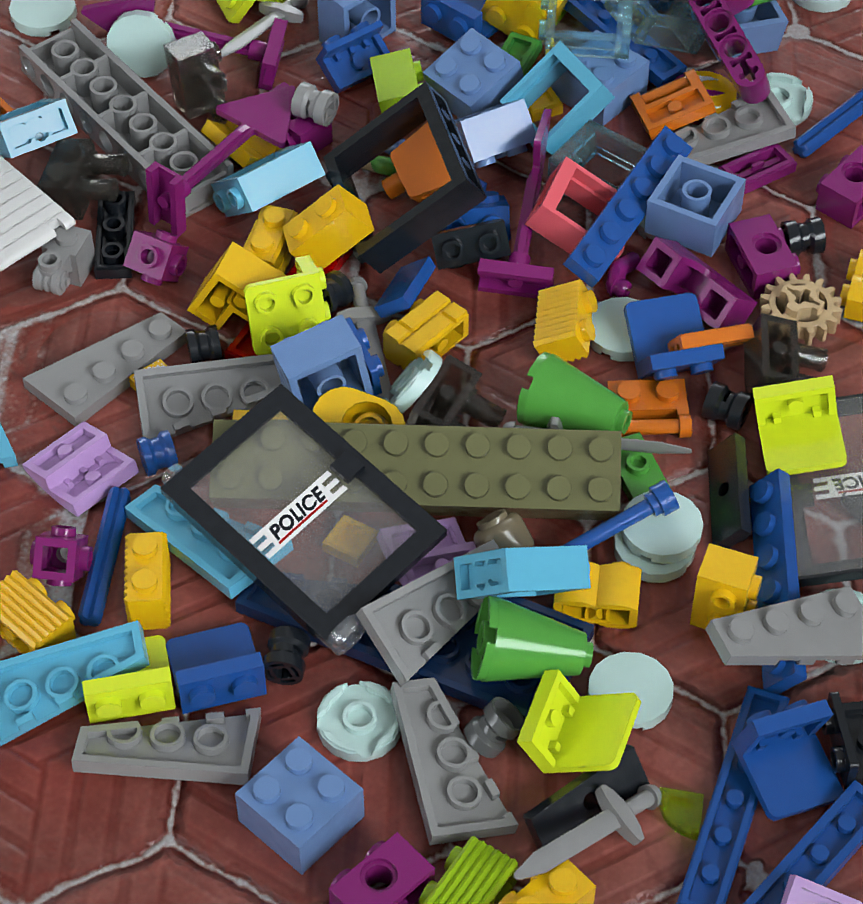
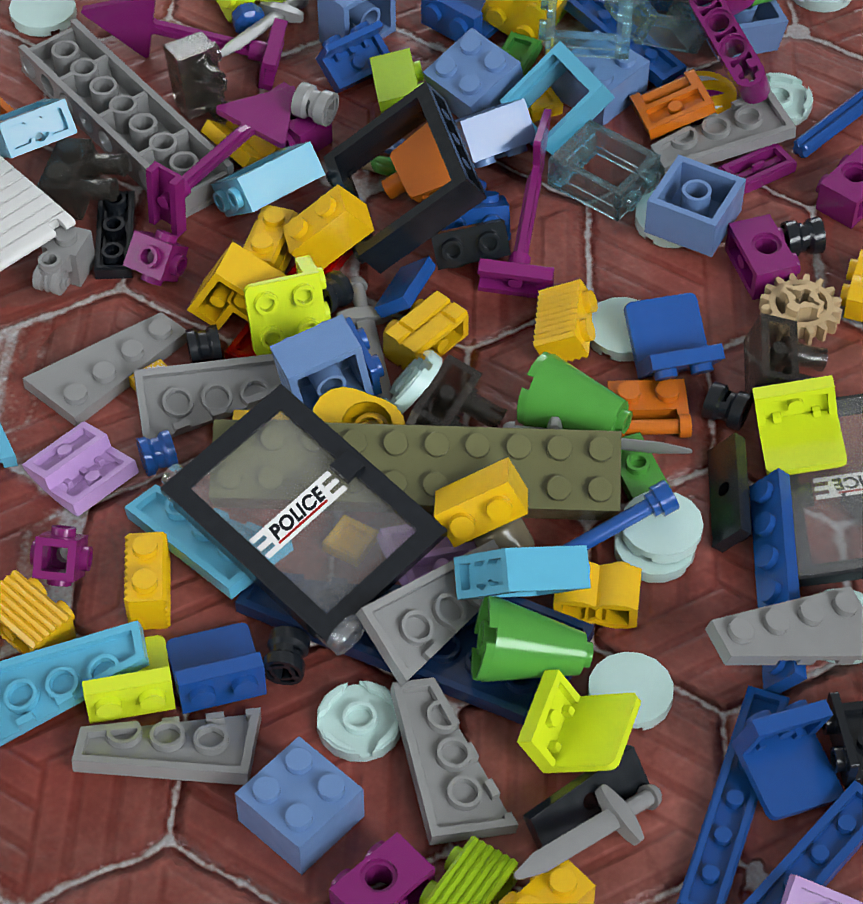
blue axle [78,486,131,627] -> none
light aqua tile [107,10,176,78] -> none
dark grey wheel [464,697,525,759] -> none
coral window [525,156,625,260] -> none
blue plate [563,125,693,288] -> none
magenta arm [605,252,641,297] -> none
magenta arch [636,237,758,329] -> none
clear neon green tile [659,787,704,840] -> none
orange tile [667,323,755,352] -> none
yellow brick [690,543,763,629] -> none
none -> blue tile [231,2,265,34]
none -> yellow brick [434,457,528,548]

